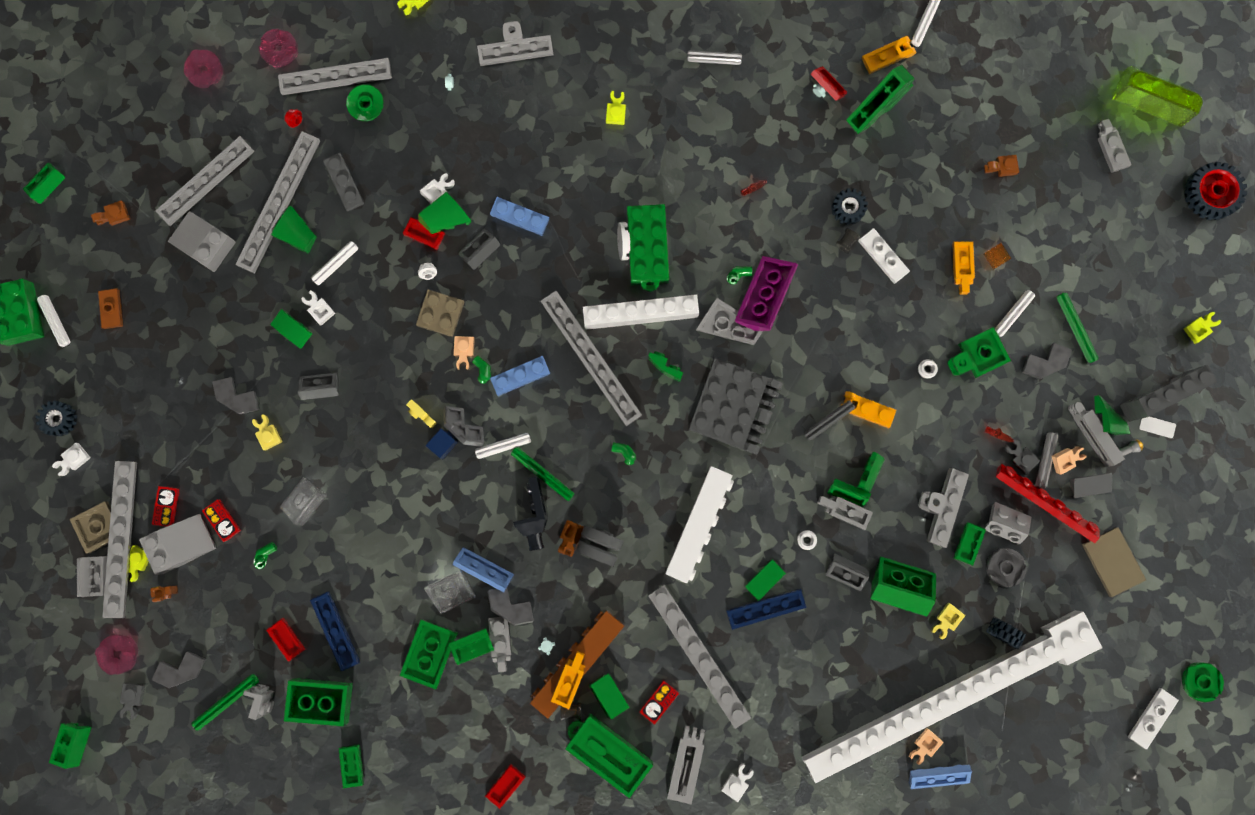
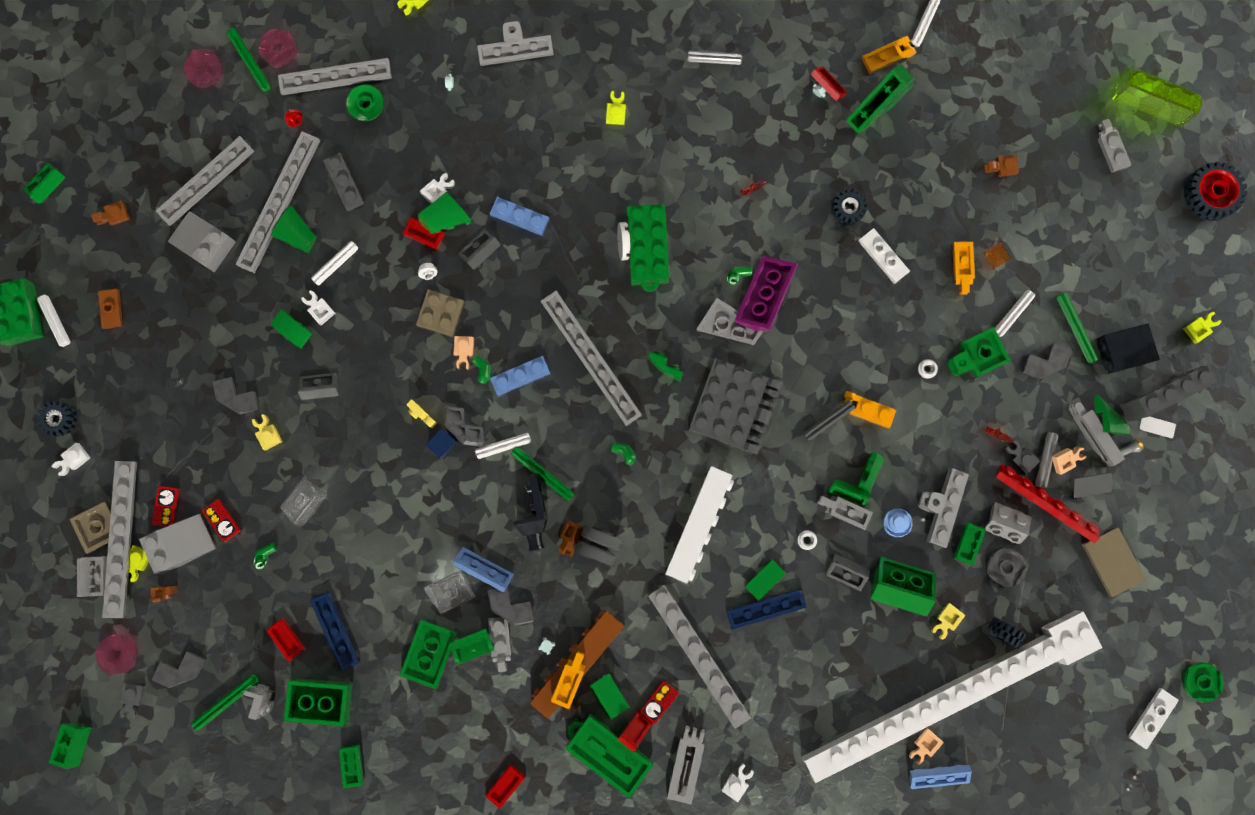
white brick [583,295,699,330] -> none
none -> green axle [226,28,271,92]
none -> red tile [618,711,653,752]
none -> light blue plate [883,509,912,537]
none -> black brick [1097,323,1160,374]

